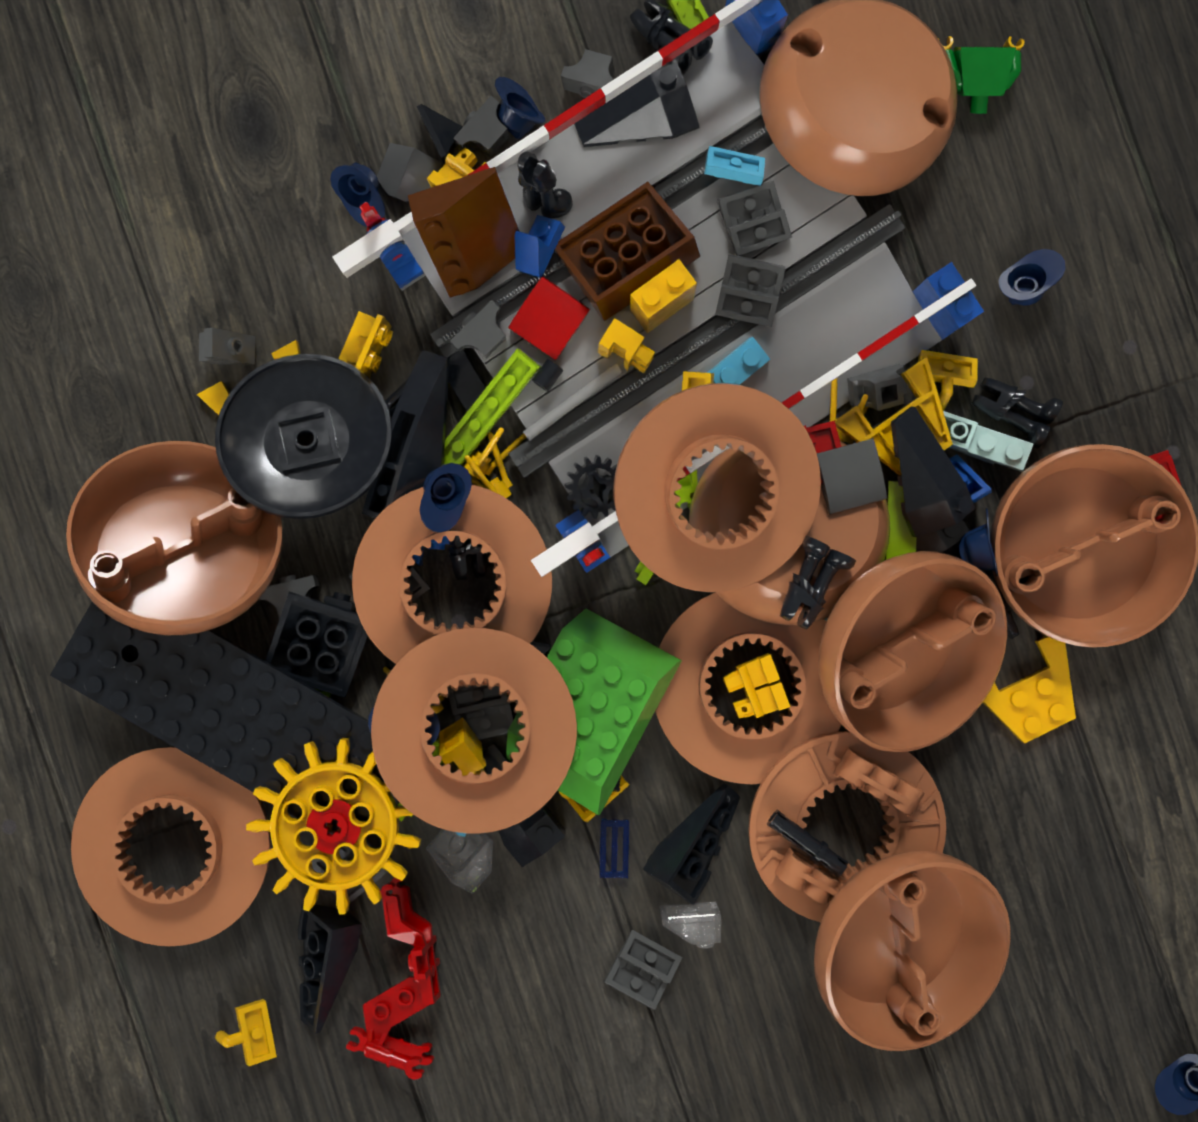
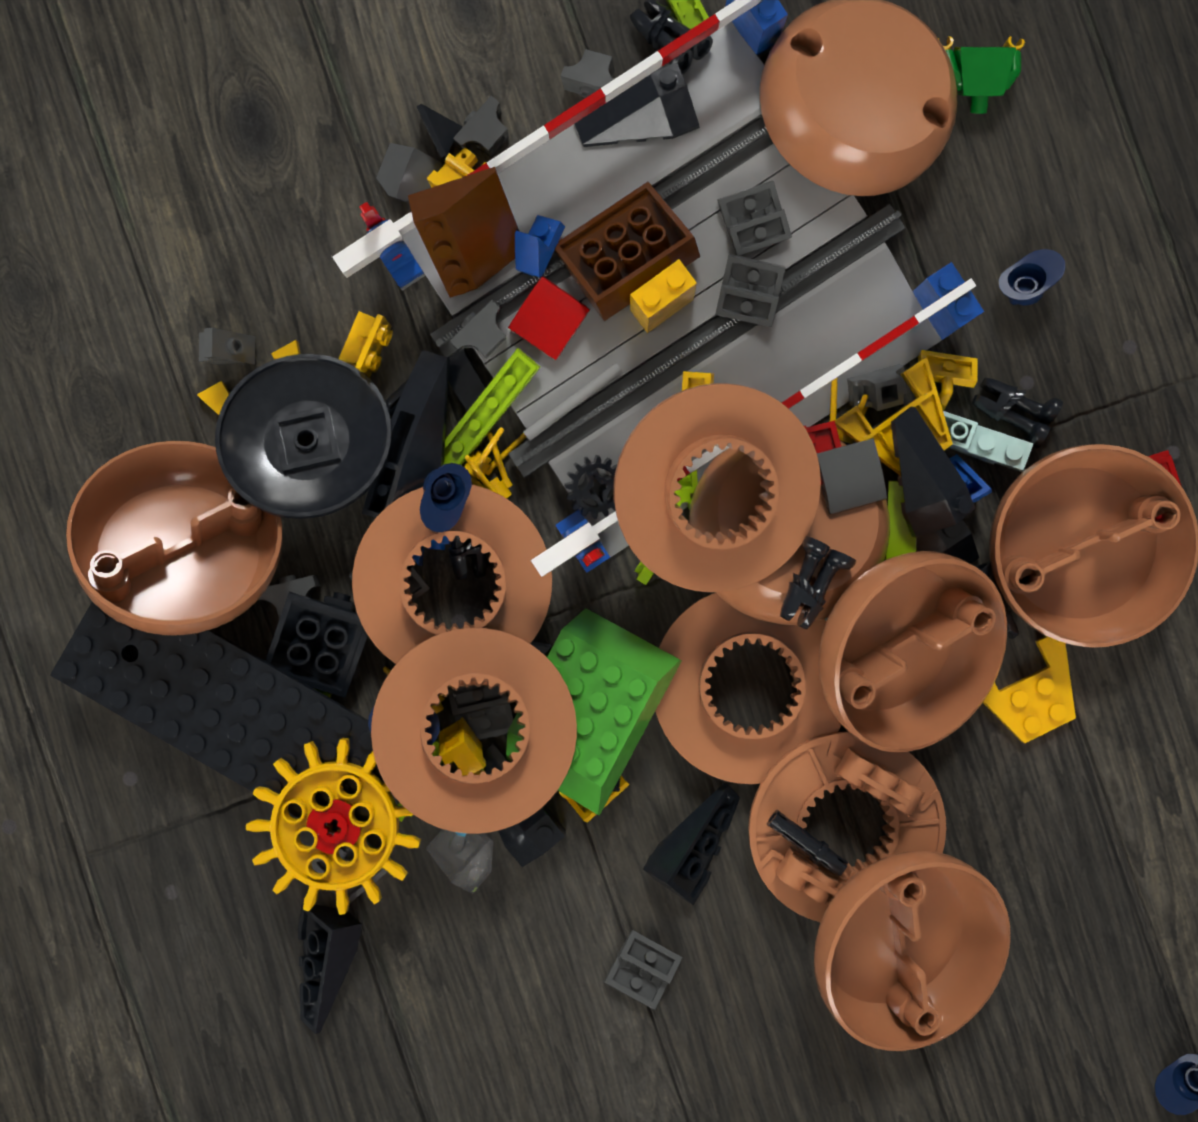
nougat piece [71,747,271,946] -> none
yellow plate [215,999,277,1066] -> none
dark blue piece [330,162,385,227] -> none
red piece [346,876,441,1080] -> none
dark blue piece [495,77,545,139] -> none
black piece [517,151,573,219] -> none
black hinge [532,359,563,392] -> none
yellow hips [598,318,655,373] -> none
clear blue tile [600,819,629,878] -> none
clear slope [660,902,721,948] -> none
medium azure plate [704,146,765,186] -> none
medium azure plate [707,337,770,385] -> none
yellow hips [723,653,790,718] -> none
dark blue piece [959,508,998,577] -> none

